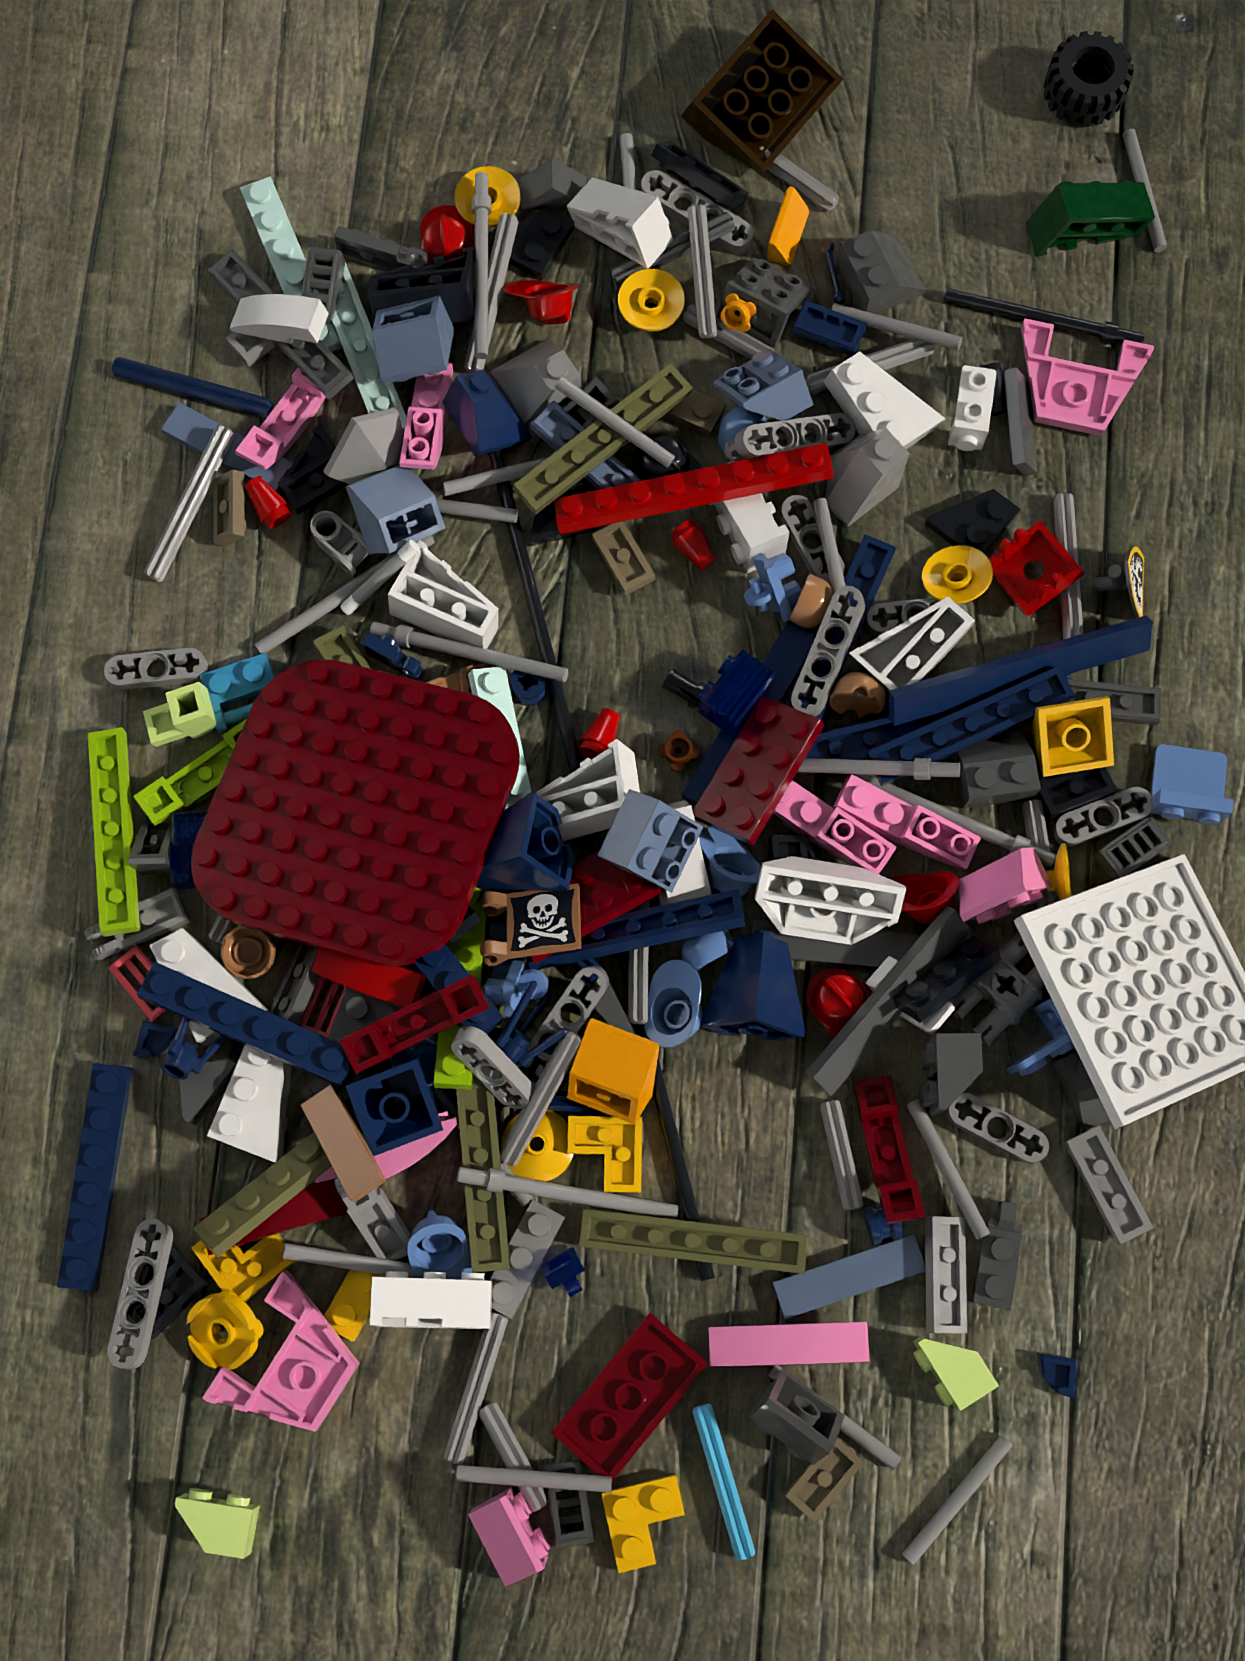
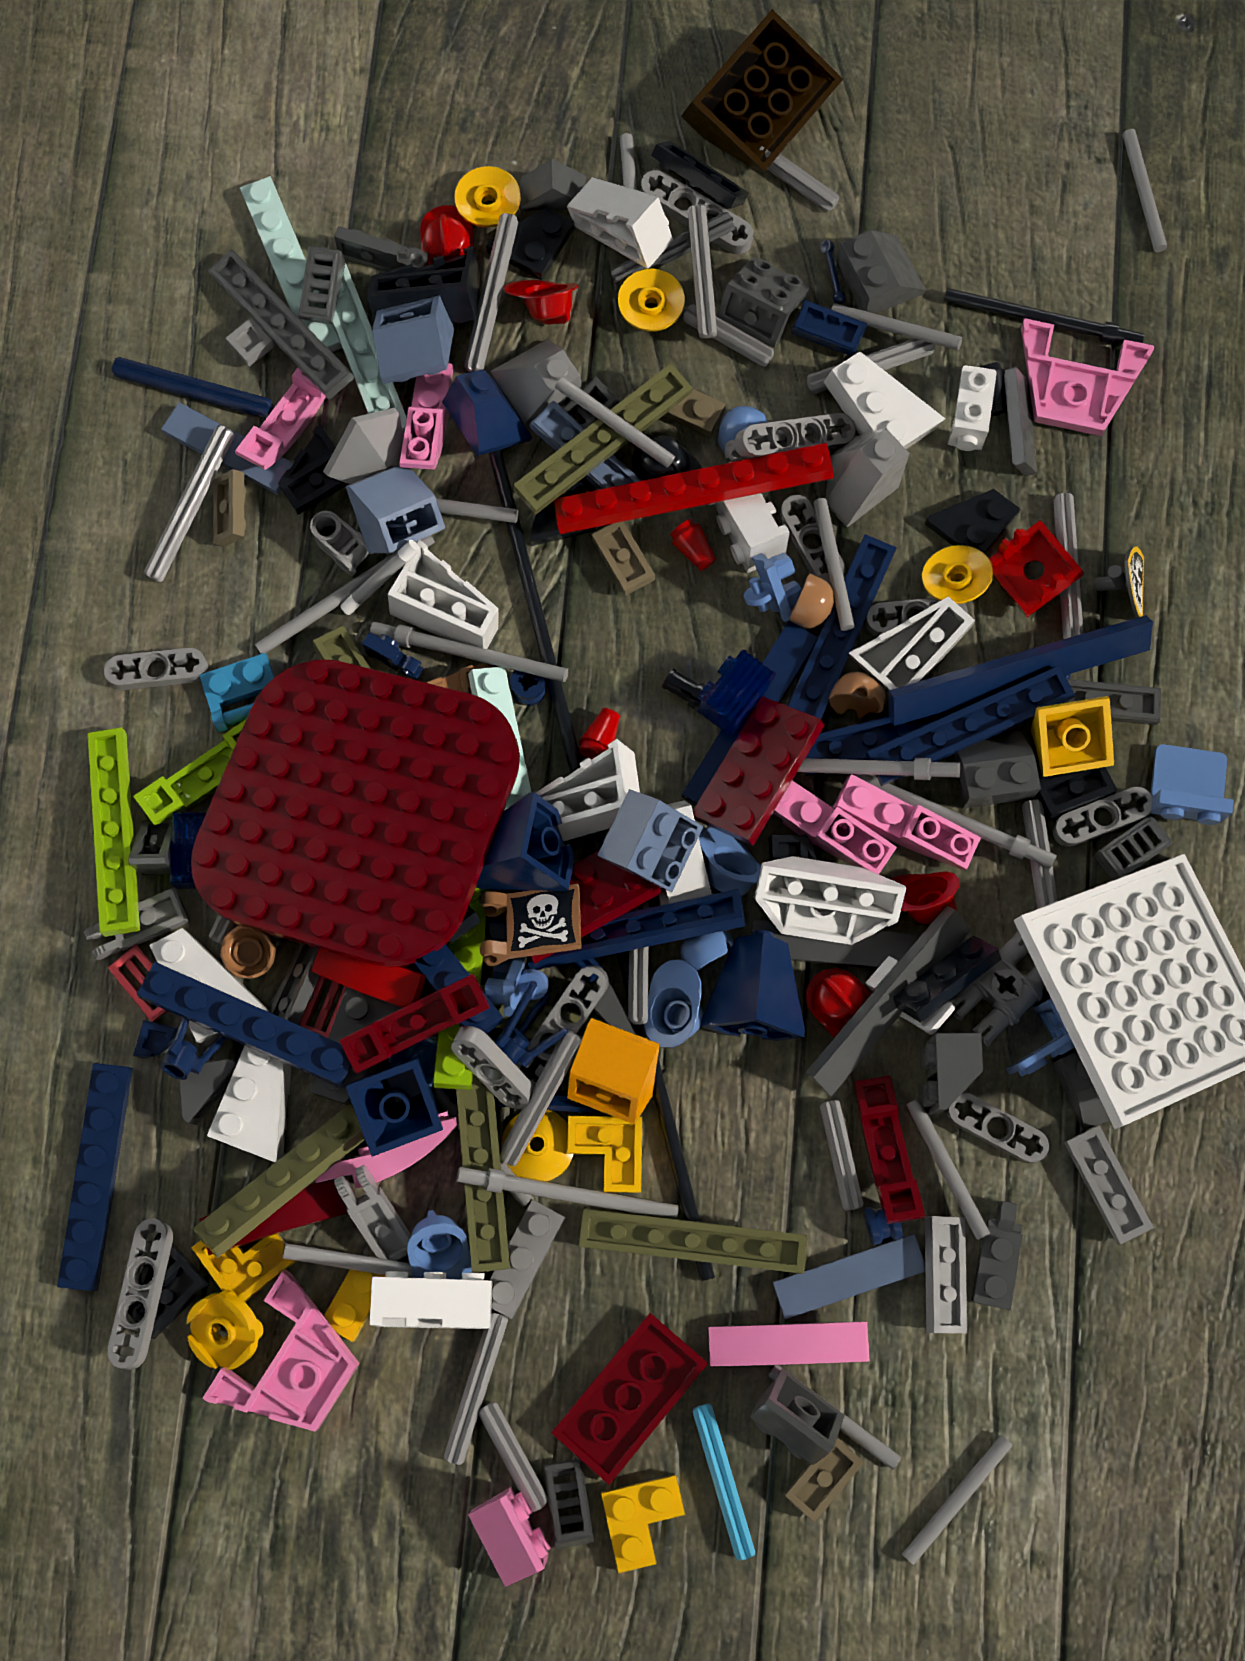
yellowish green brick [143,682,216,747] -> none
yellowish green slope [175,1488,260,1559] -> none
white slope [230,294,329,344] -> none
red cone [244,476,292,529] -> none
medium nougat tile [301,1084,386,1202] -> none
light grey bar [441,457,548,496] -> none
light grey bar [456,1465,612,1493] -> none
light grey bar [471,172,491,359] -> none
clear blue tile [541,1247,585,1297] -> none
reddish brown plate [657,730,700,772] -> none
sand blue slope [713,349,814,421] -> none
light orange plate [720,293,756,332] -> none
light orange slope [767,186,809,266] -> none
light grey beam [791,586,865,717] -> none
yellowish green slope [913,1337,999,1411] -> none
bright pink slope [959,847,1053,924] -> none
dark green wedge [1026,181,1155,257] -> none
dark blue tile [1038,1353,1078,1399] -> none
black tyre [1043,31,1134,127] -> none
yellow dish [1046,843,1072,901] -> none

